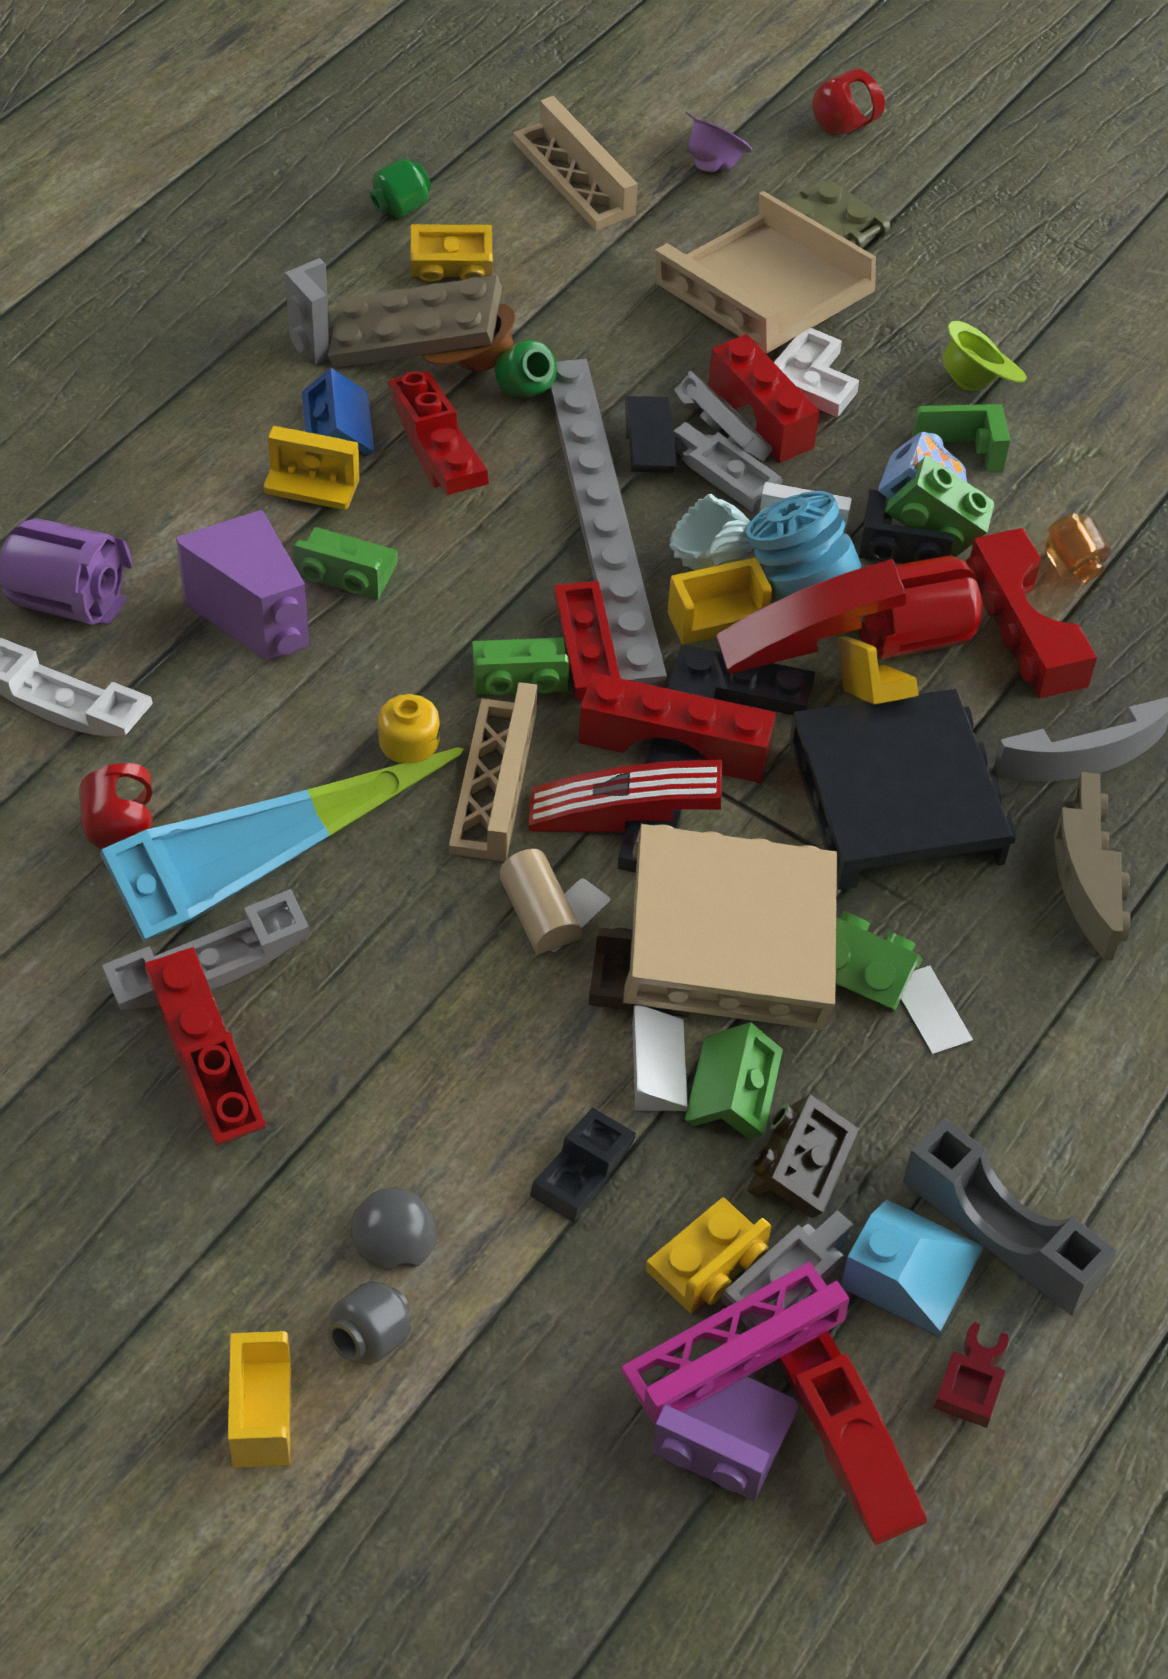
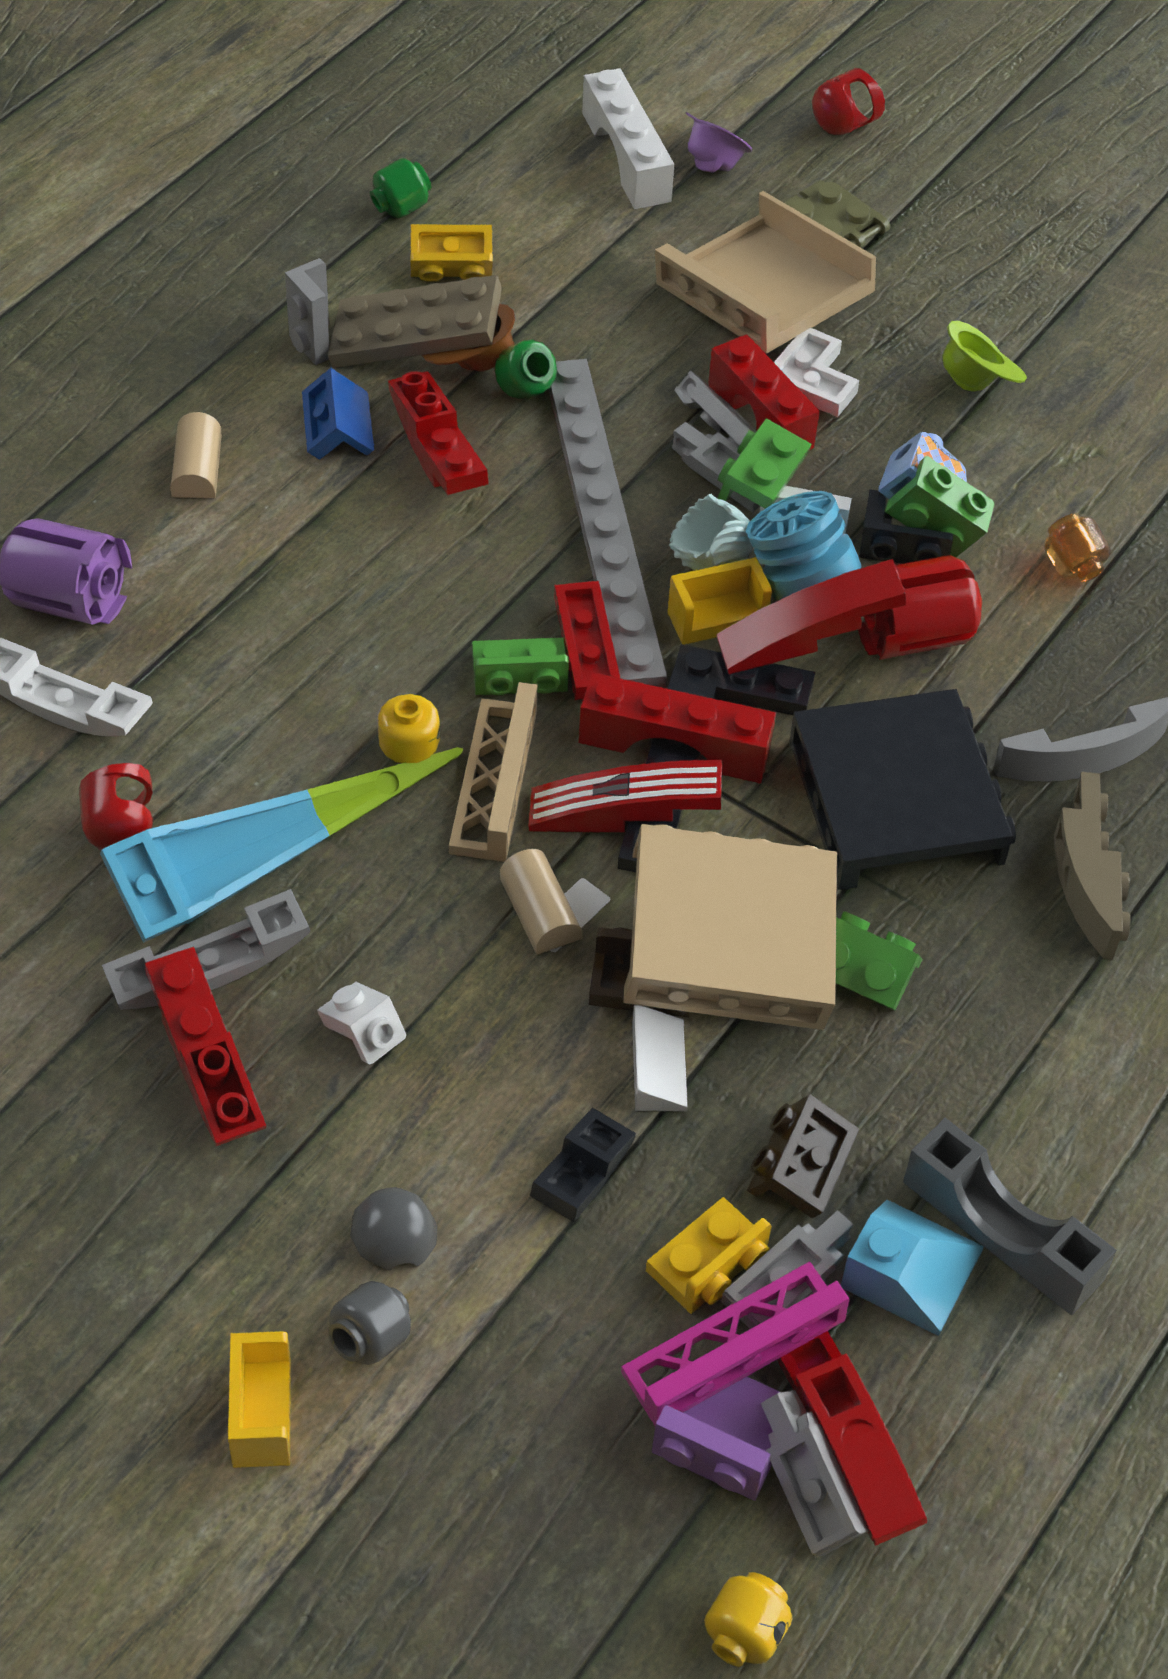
medium lavender slope [176,510,309,660] -> none
yellow bracket [263,425,360,510] -> none
bright green bracket [293,527,398,599] -> none
tan fence [513,96,638,231] -> none
black slope [625,396,676,473] -> none
bright green panel [685,1022,783,1140] -> none
yellow panel [837,636,918,704] -> none
white sticker [901,966,973,1054] -> none
bright green bracket [912,404,1010,472] -> none
dark red plate [934,1322,1009,1428] -> none
red arch [966,528,1097,699] -> none
none -> tan brick [170,412,222,498]
none -> white bracket [317,982,406,1064]
none -> white arch [582,68,674,209]
none -> yellow head [704,1572,792,1667]
none -> bright green bracket [717,418,812,509]
none -> light grey hinge [761,1390,869,1557]

